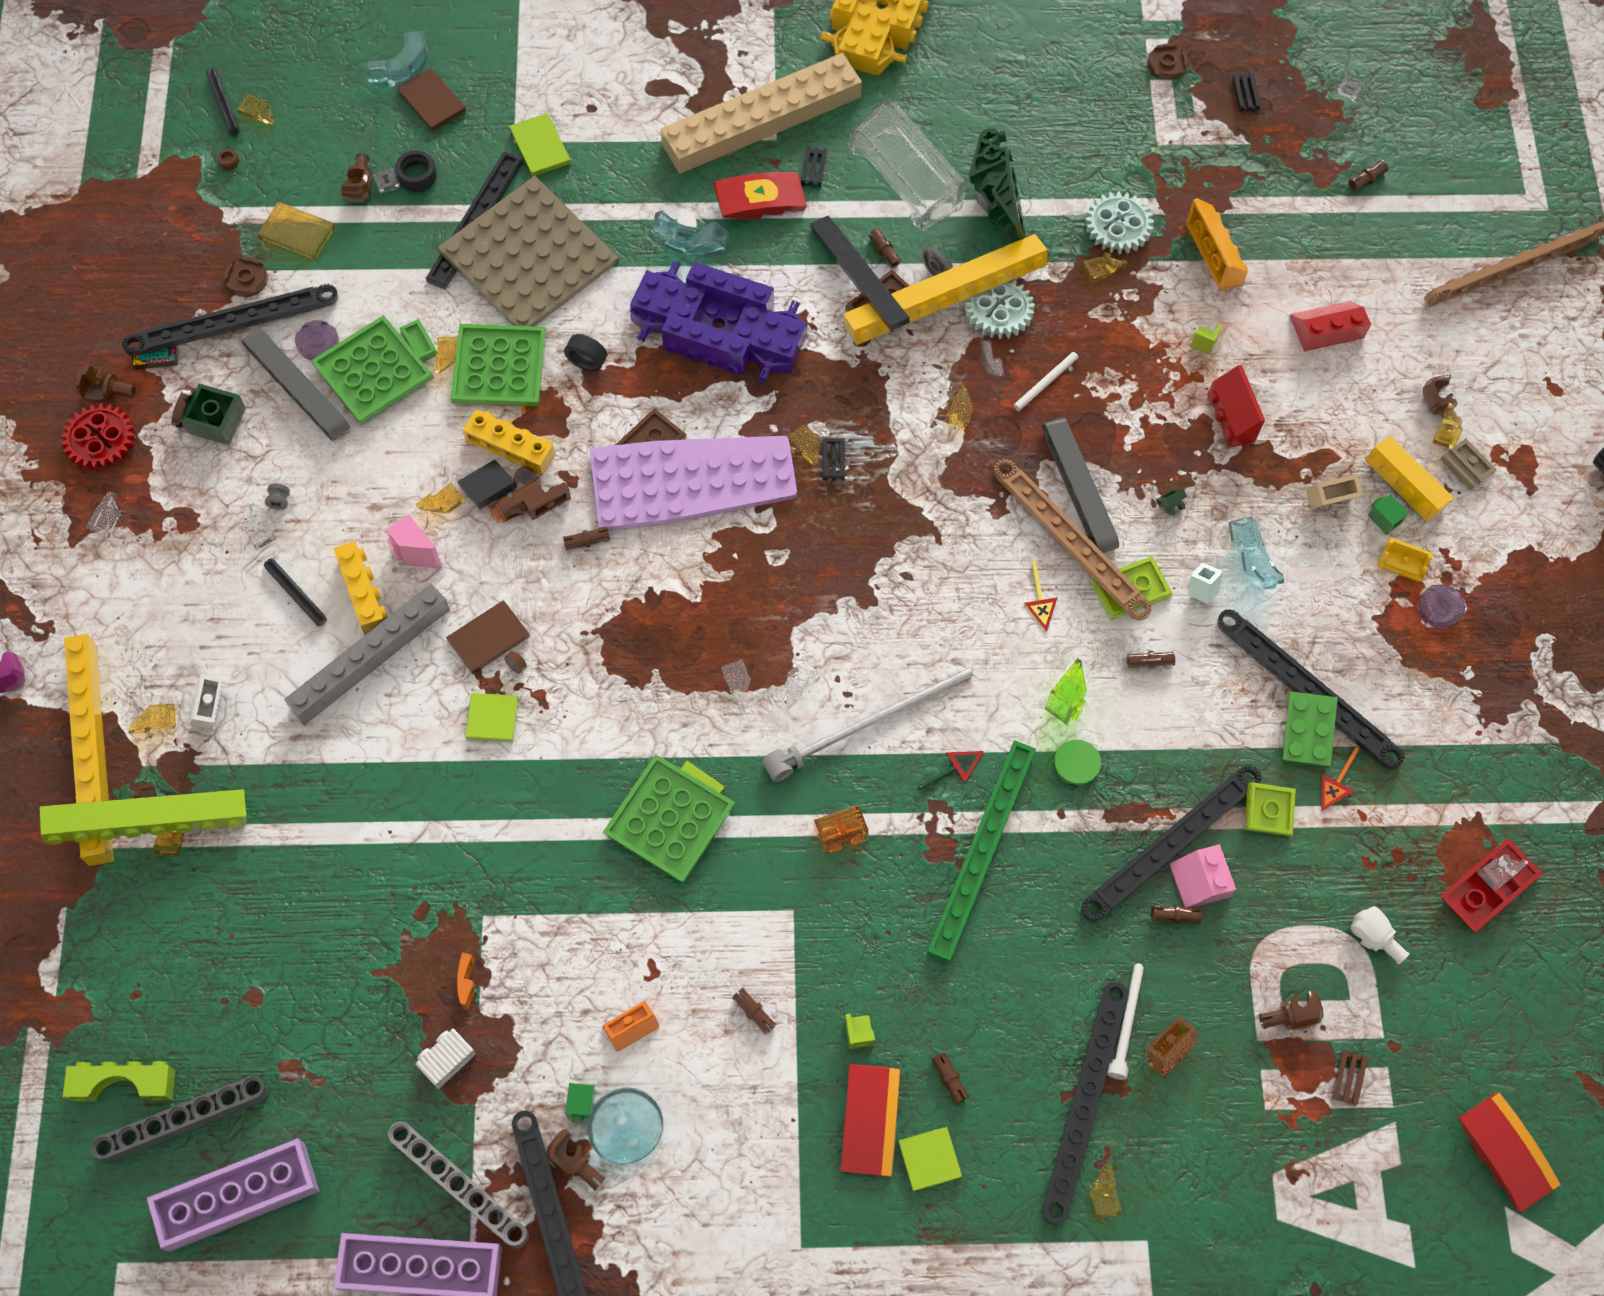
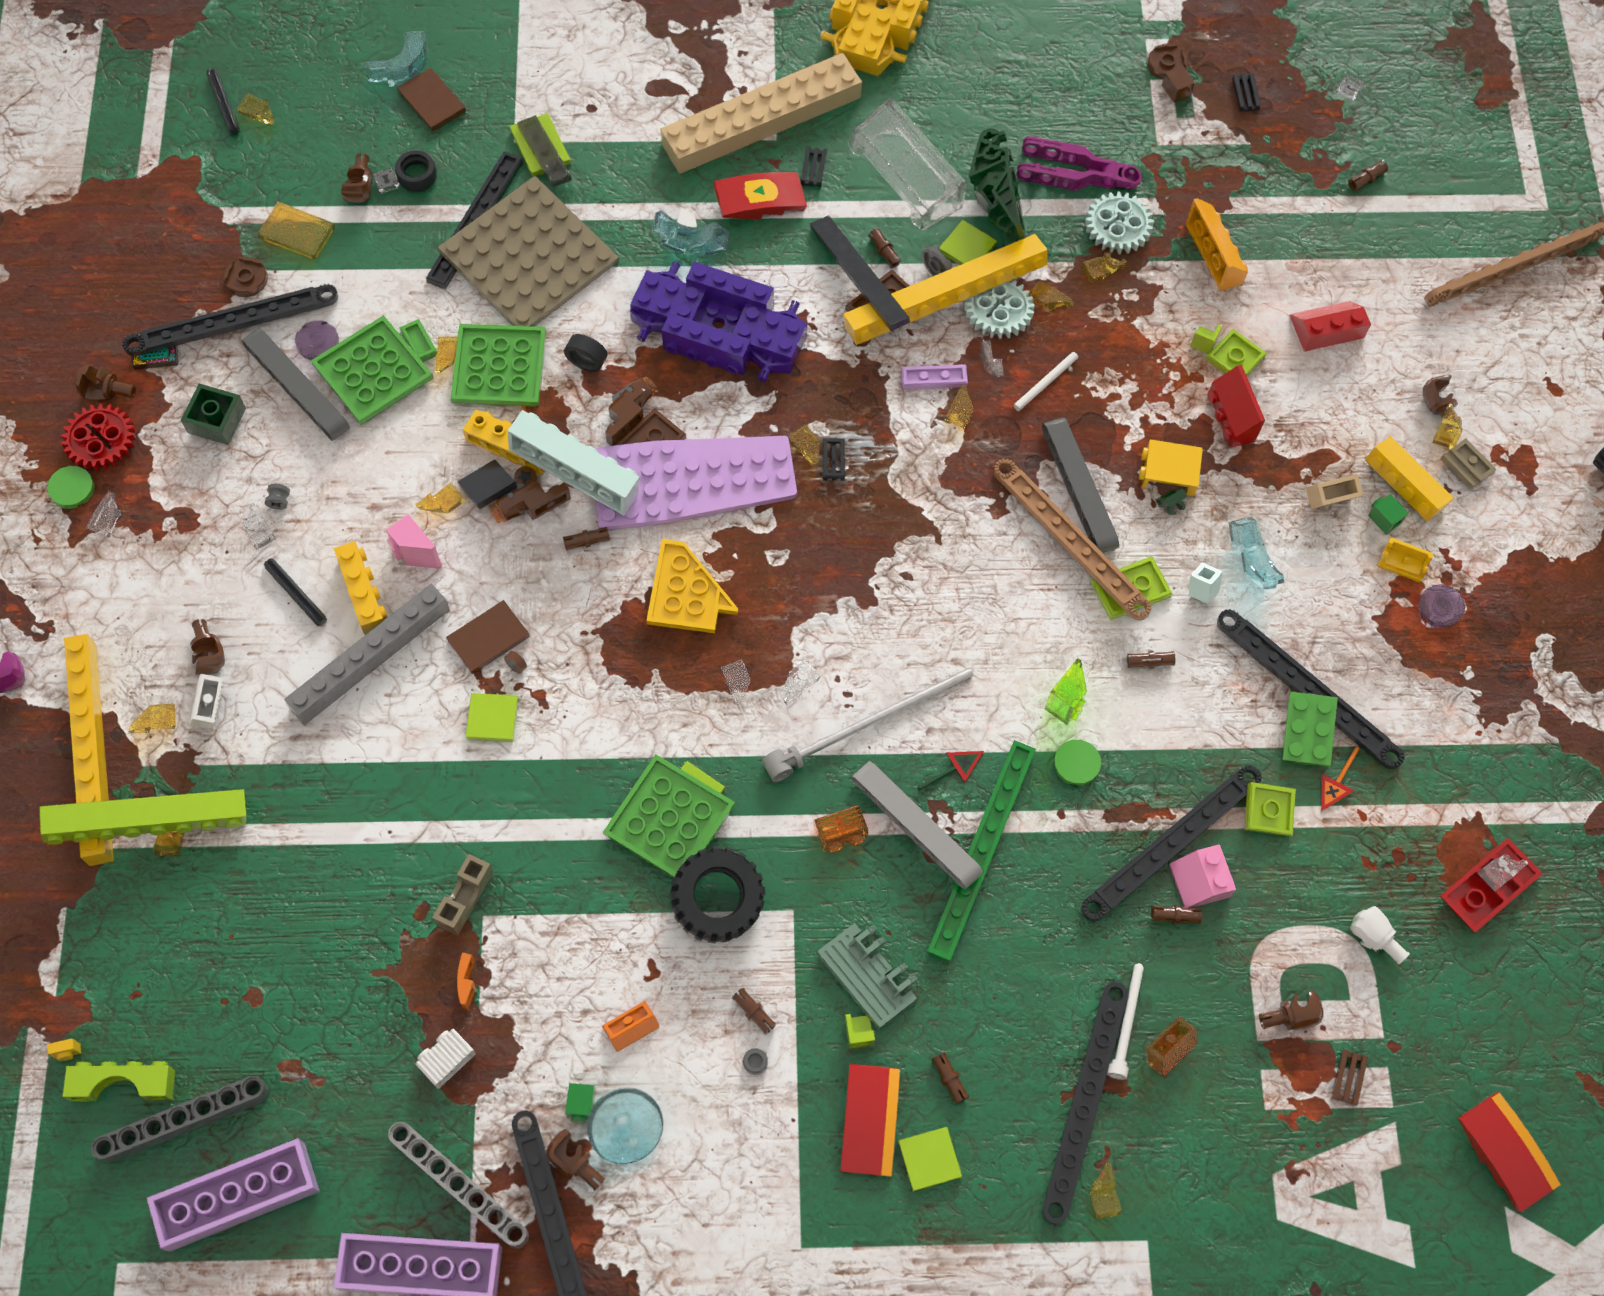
reddish brown tile [171,385,196,429] -> none
reddish brown tile [217,149,240,170] -> none
piece [1024,561,1058,632] -> none
none -> bright green tile [47,466,95,509]
none -> yellow plate [47,1039,81,1061]
none -> reddish brown piece [190,619,225,675]
none -> dark tan arch [432,854,494,936]
none -> light aqua brick [508,410,639,516]
none -> clear smoke tile [517,115,572,187]
none -> reddish brown plate [605,376,657,446]
none -> yellow wing [647,539,738,633]
none -> black tyre [670,846,765,943]
none -> dark grey tile [743,1048,768,1075]
none -> sand green hinge [817,923,918,1030]
none -> light grey beam [851,761,983,890]
none -> lavender tile [901,364,968,390]
none -> lime tile [939,220,997,265]
none -> magenta piece [1016,137,1141,191]
none -> clear yellow slope [1029,281,1074,312]
none -> yellow panel [1139,440,1203,497]
none -> reddish brown brick [1162,65,1195,103]
none -> lime tile [1205,329,1267,376]

